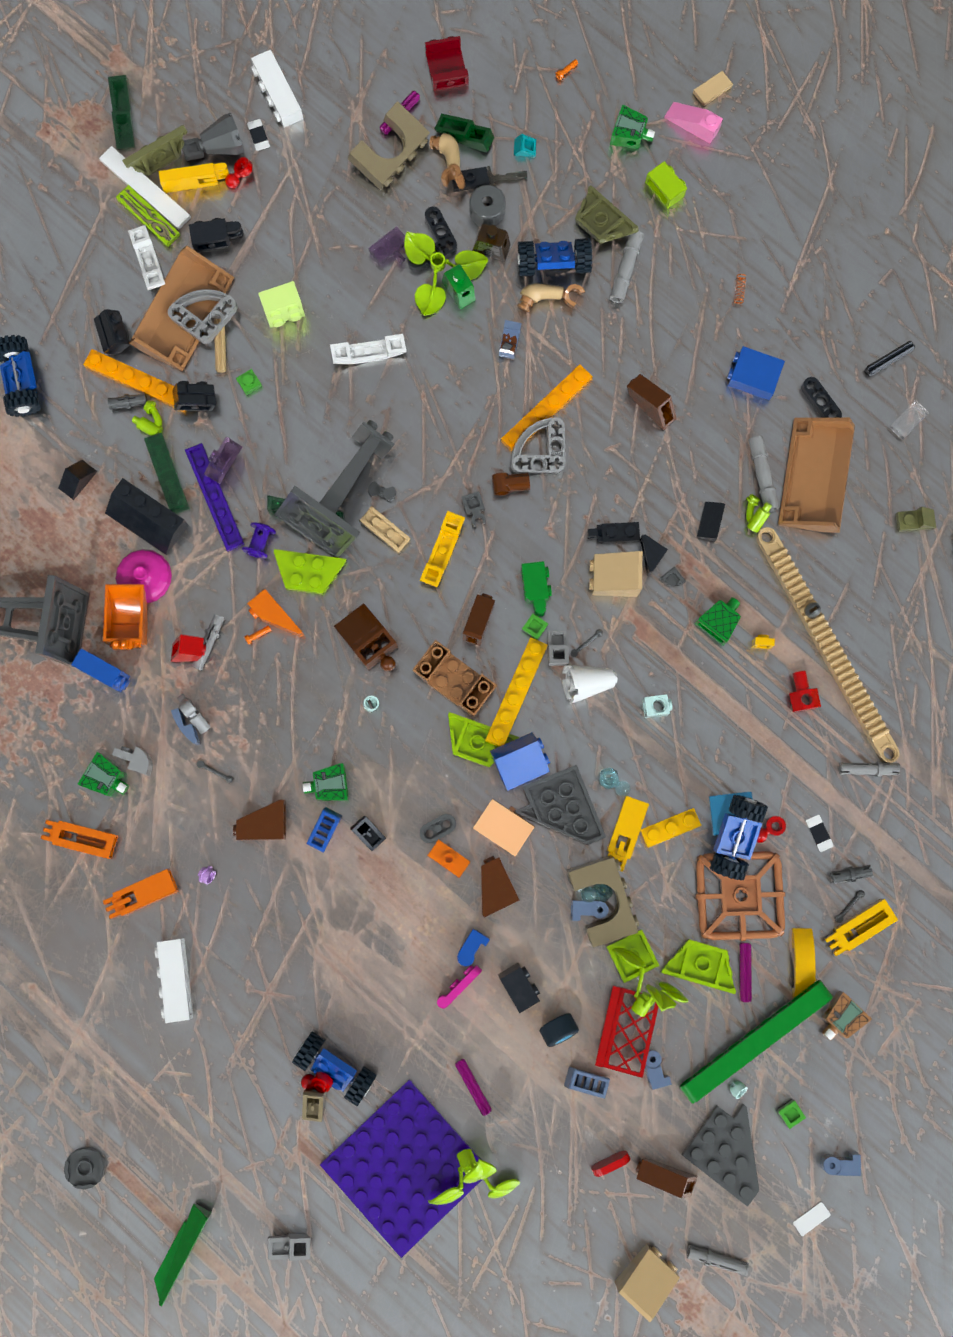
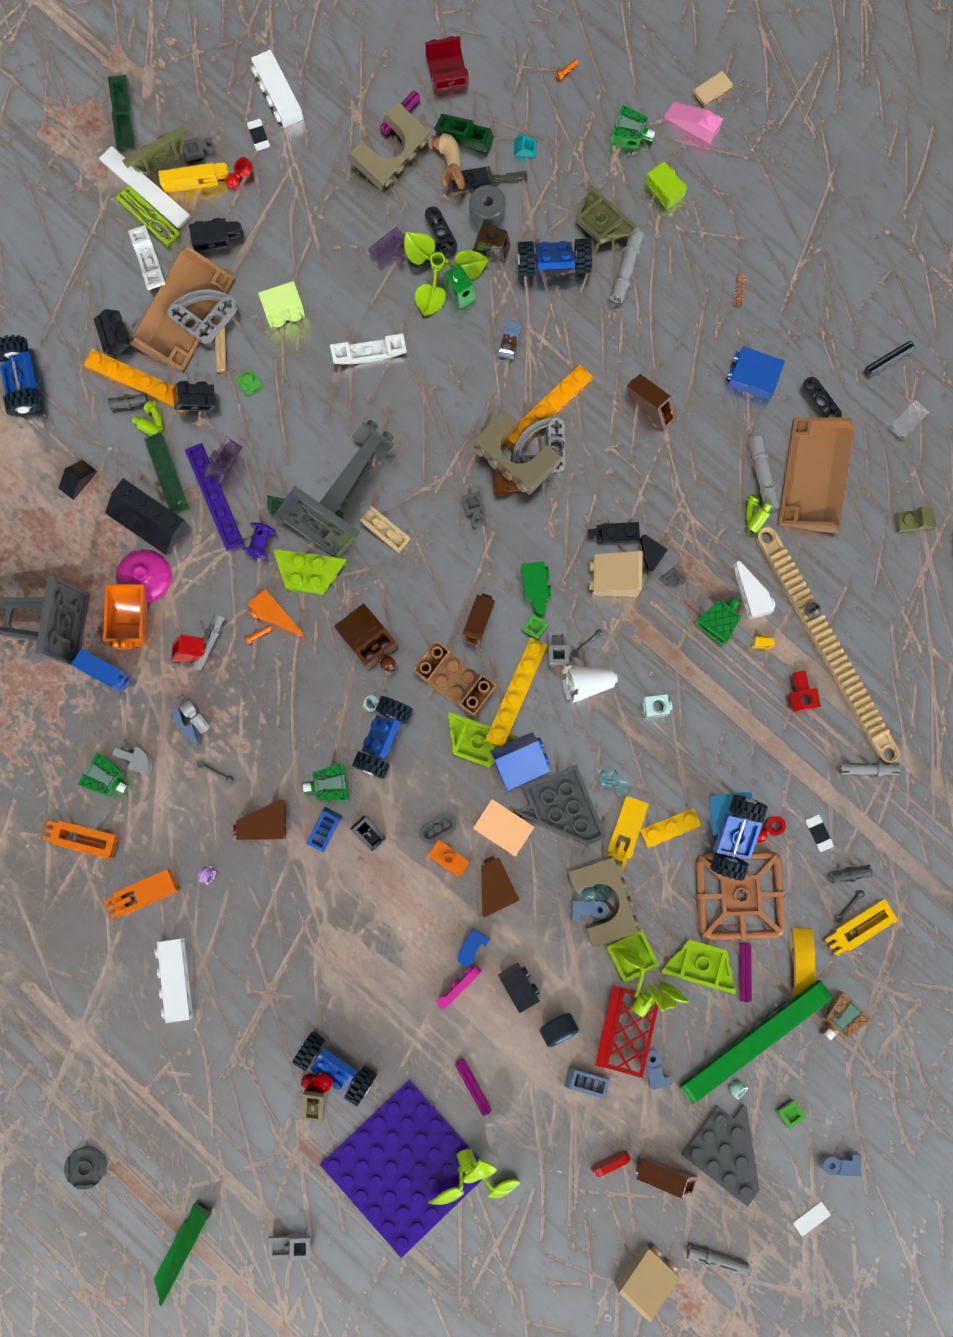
dark grey cone [198,113,244,155] -> none
dark grey piece [368,481,396,502] -> none
yellow slope [420,511,465,588] -> none
piece [517,283,585,313] -> none
black slope [697,502,725,542] -> none
none -> plate [352,696,413,779]
none -> dark tan arch [474,410,561,495]
none -> white slope [733,561,775,620]

